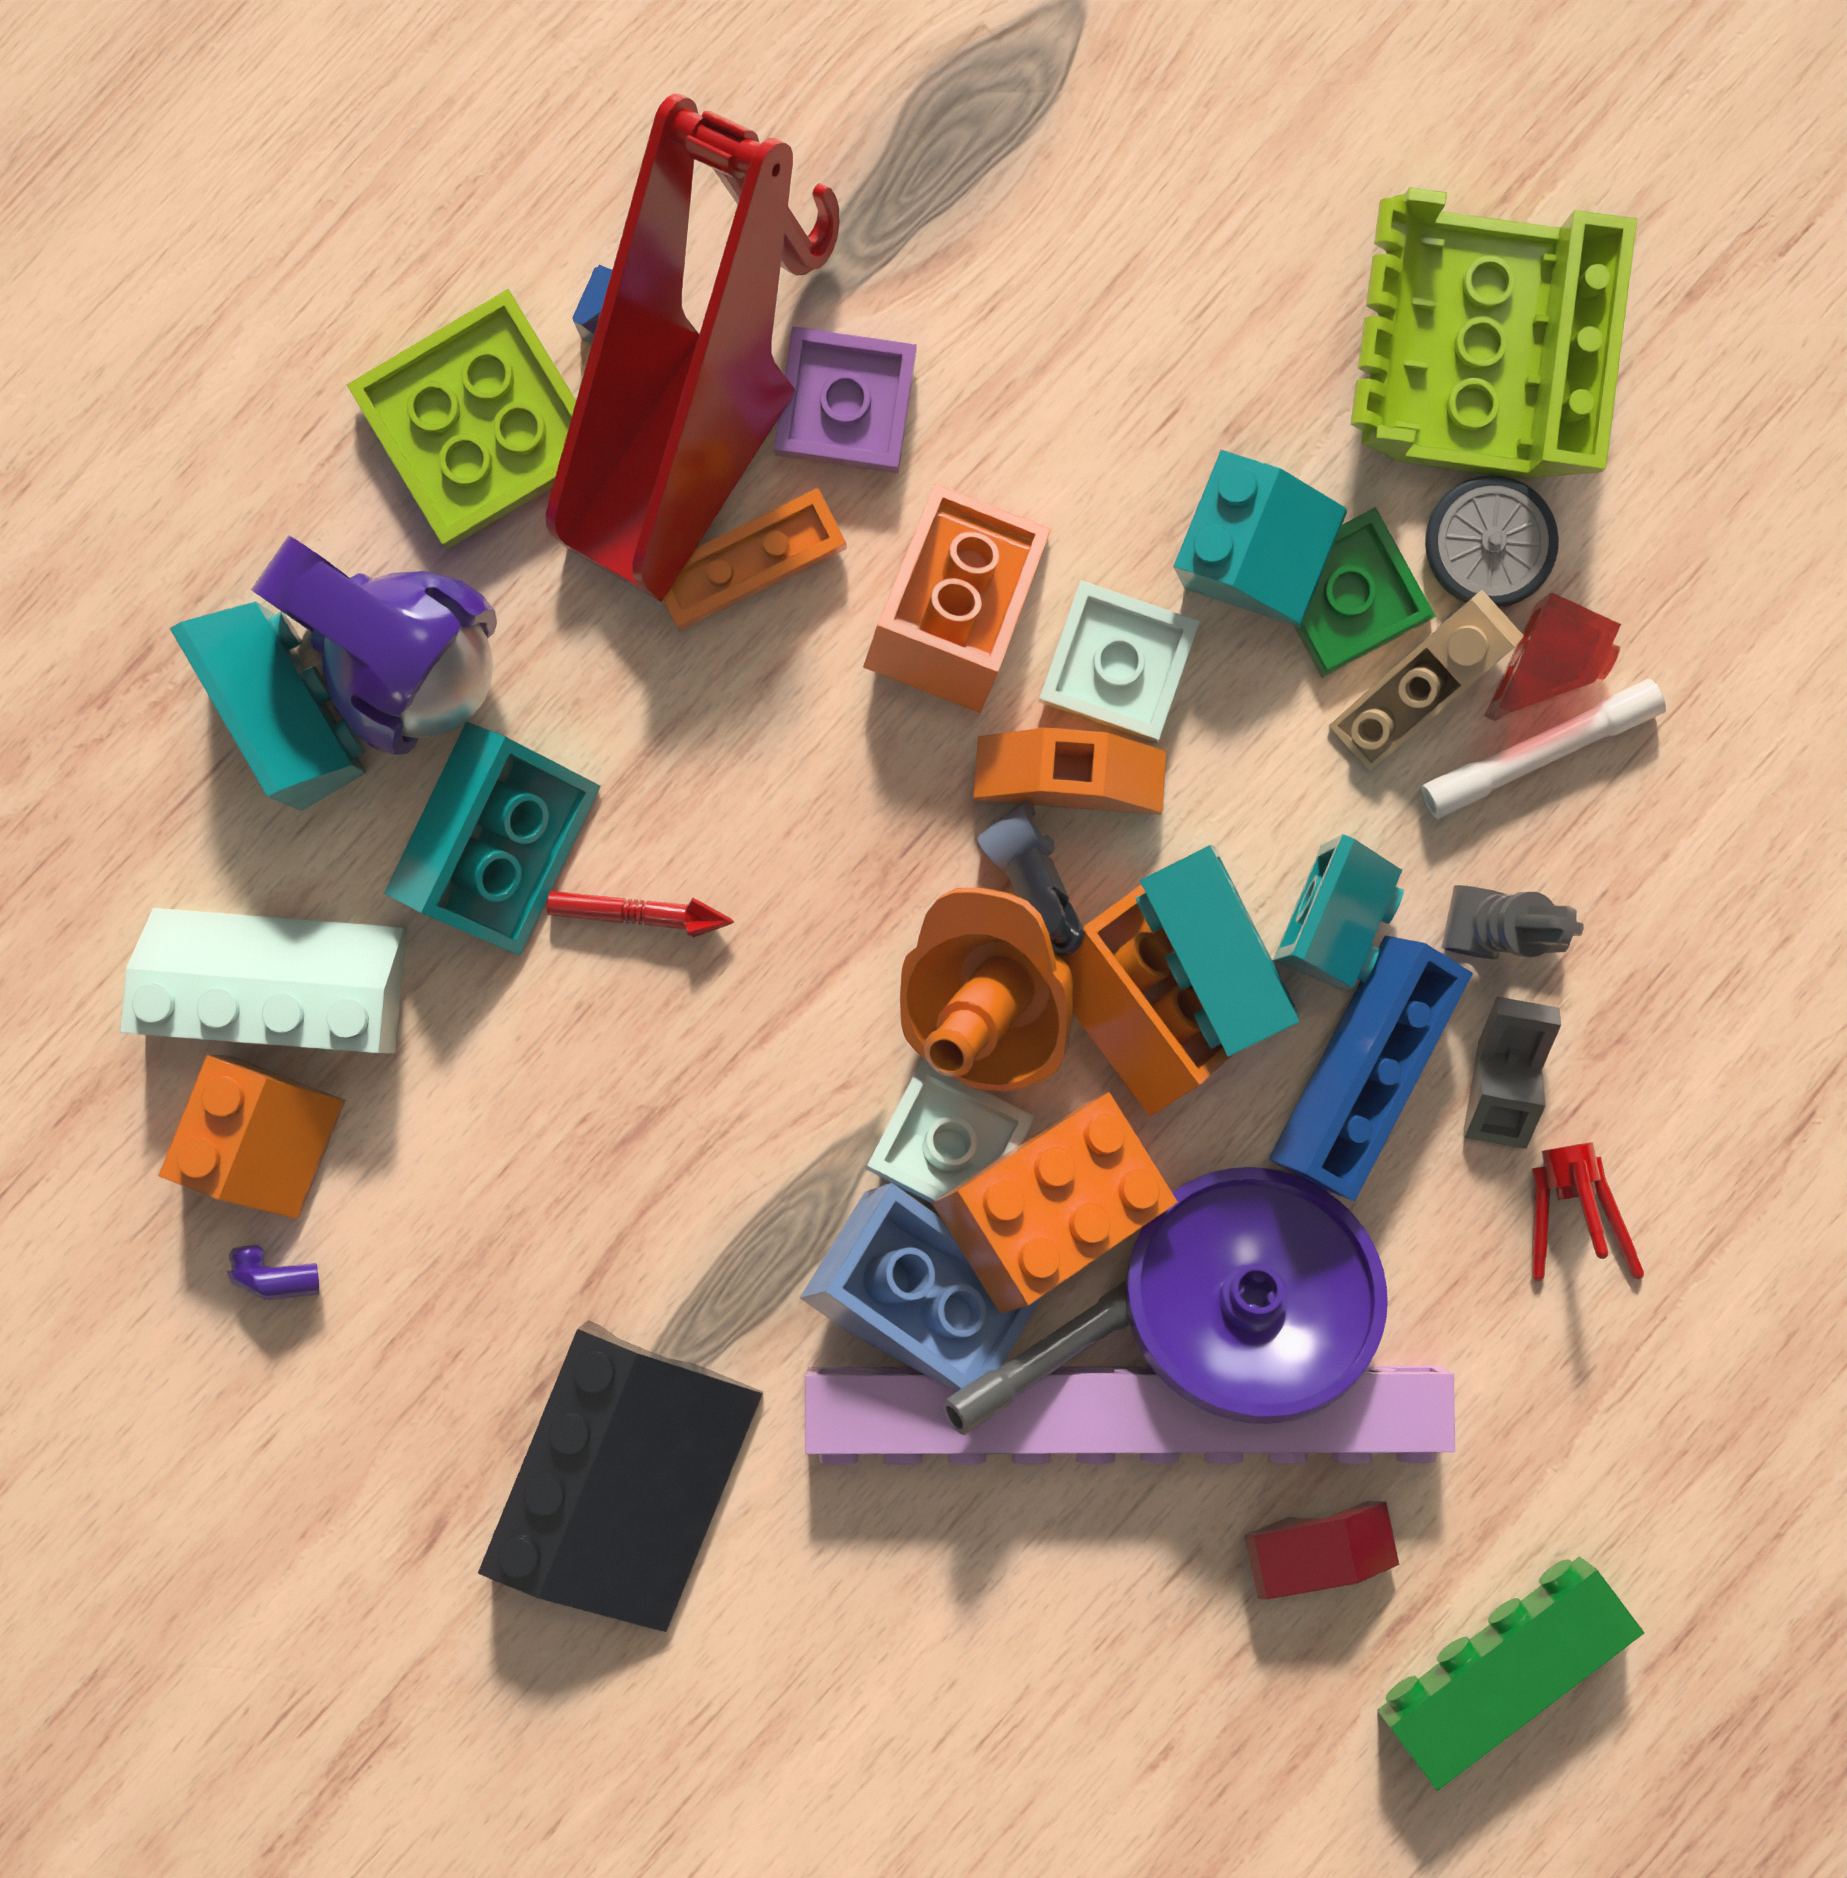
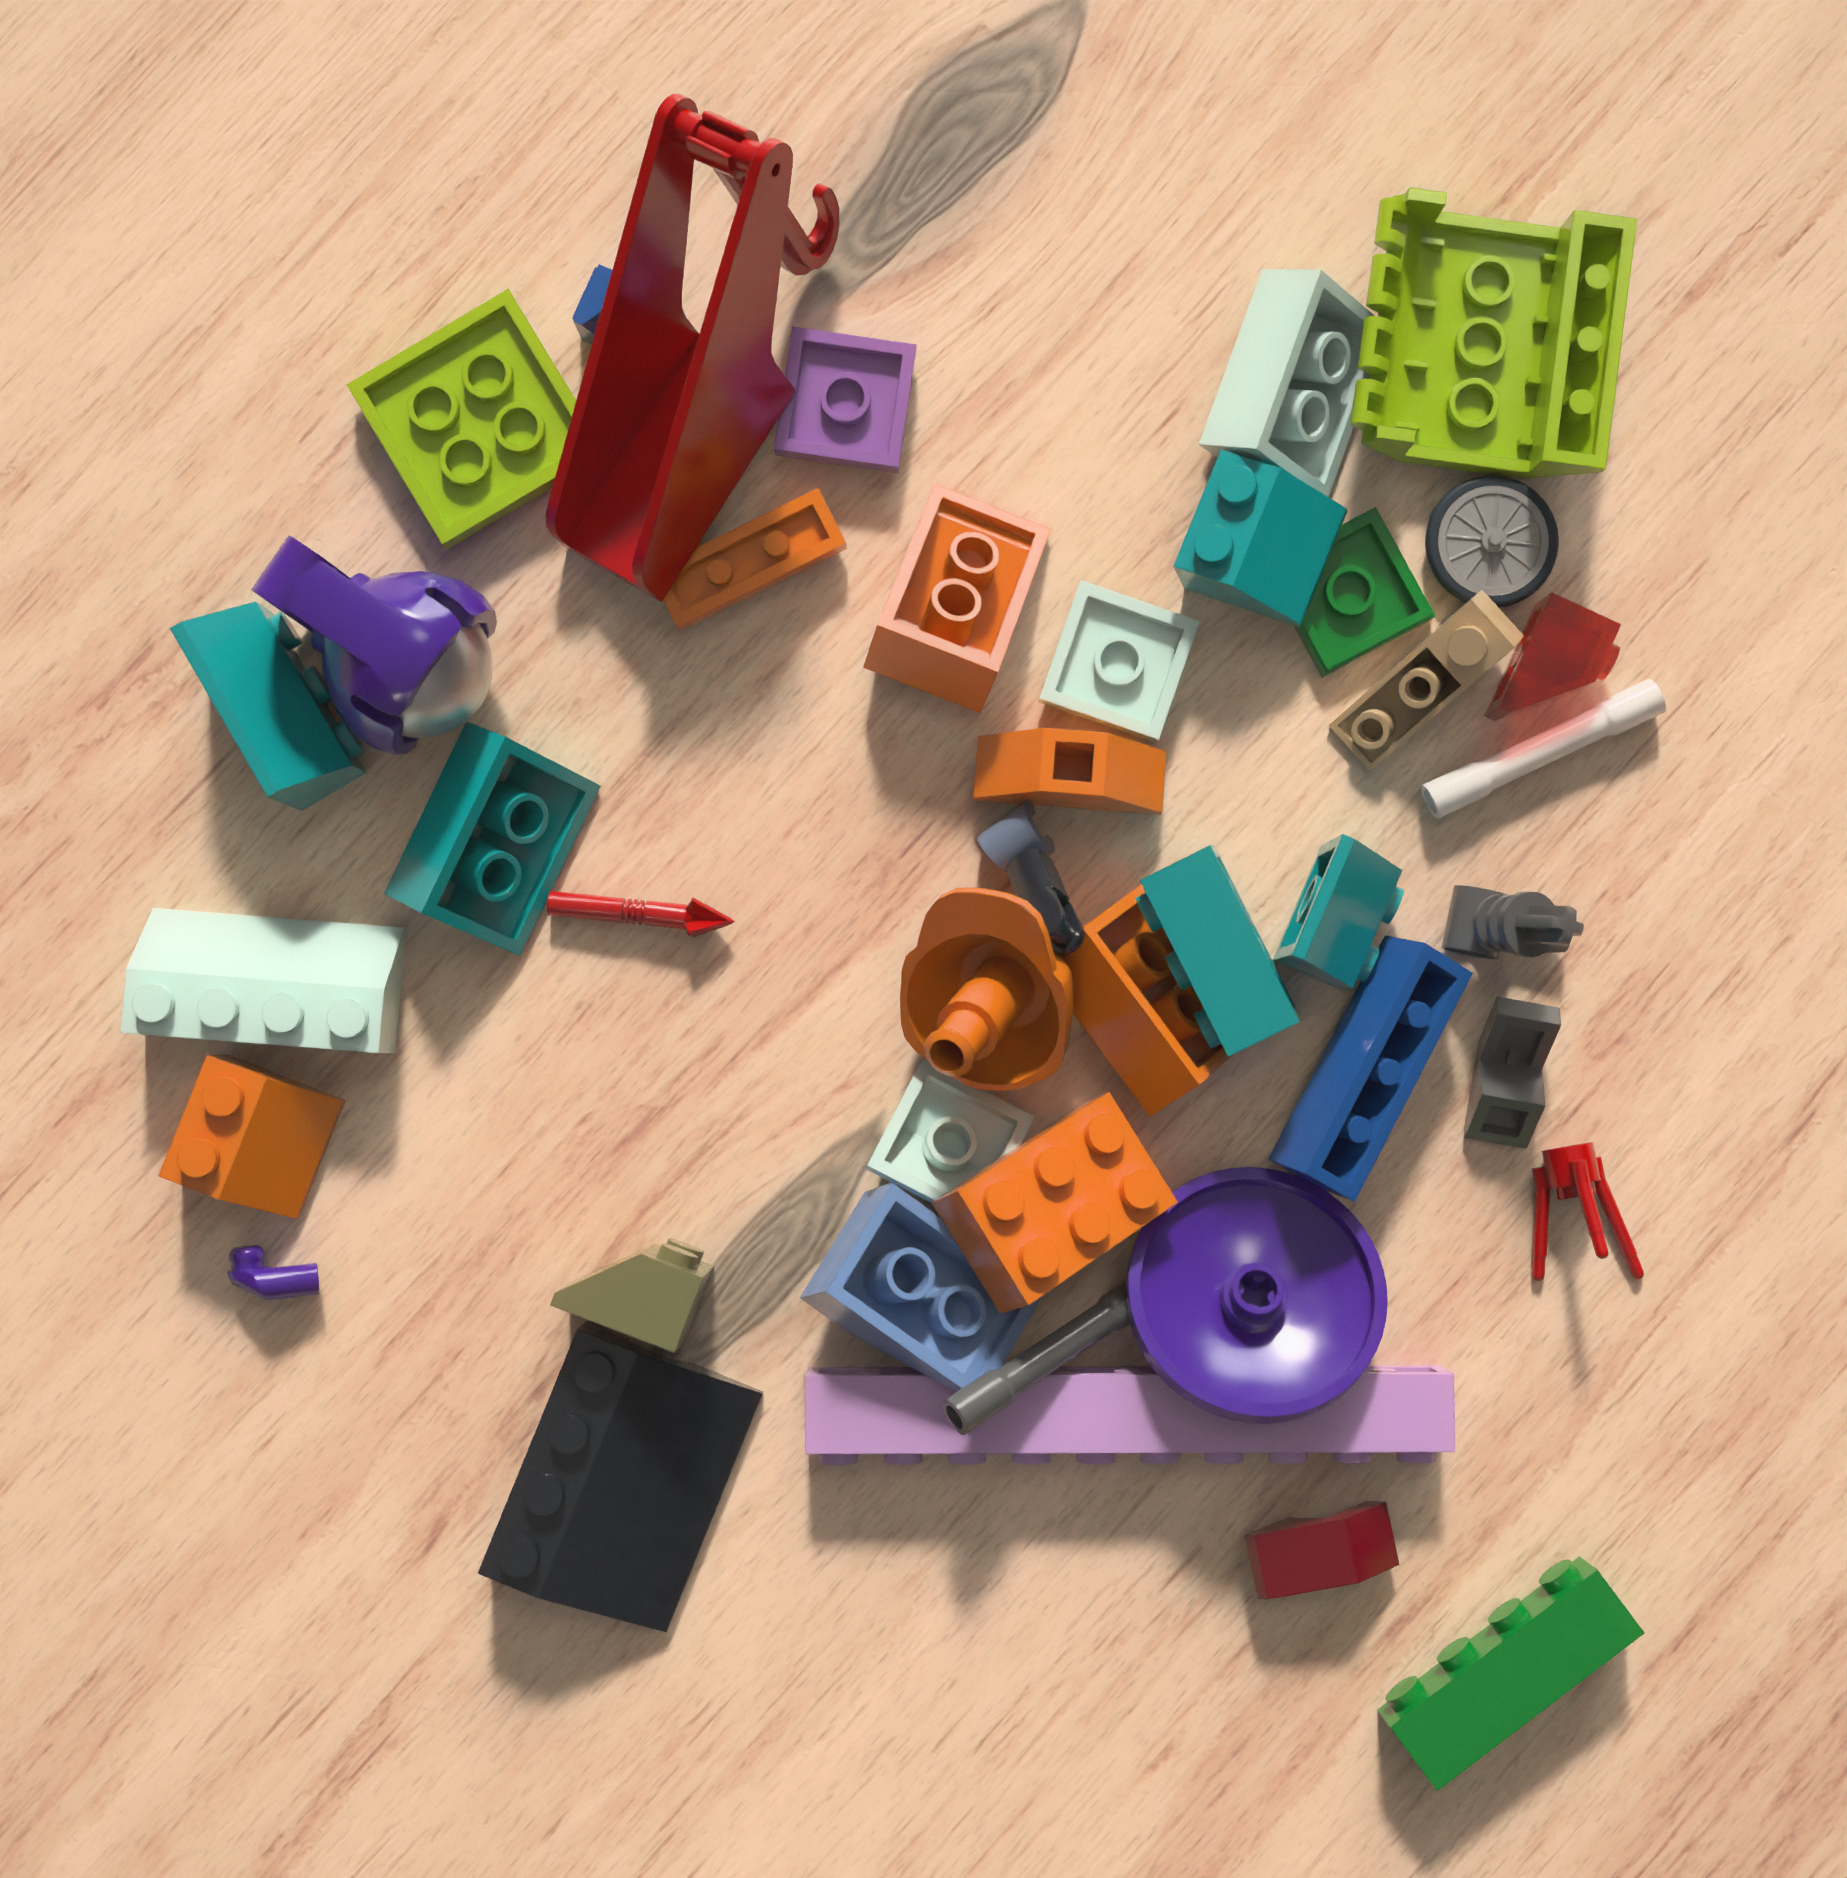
none -> olive slope [550,1238,714,1353]
none -> light aqua slope [1199,269,1375,497]

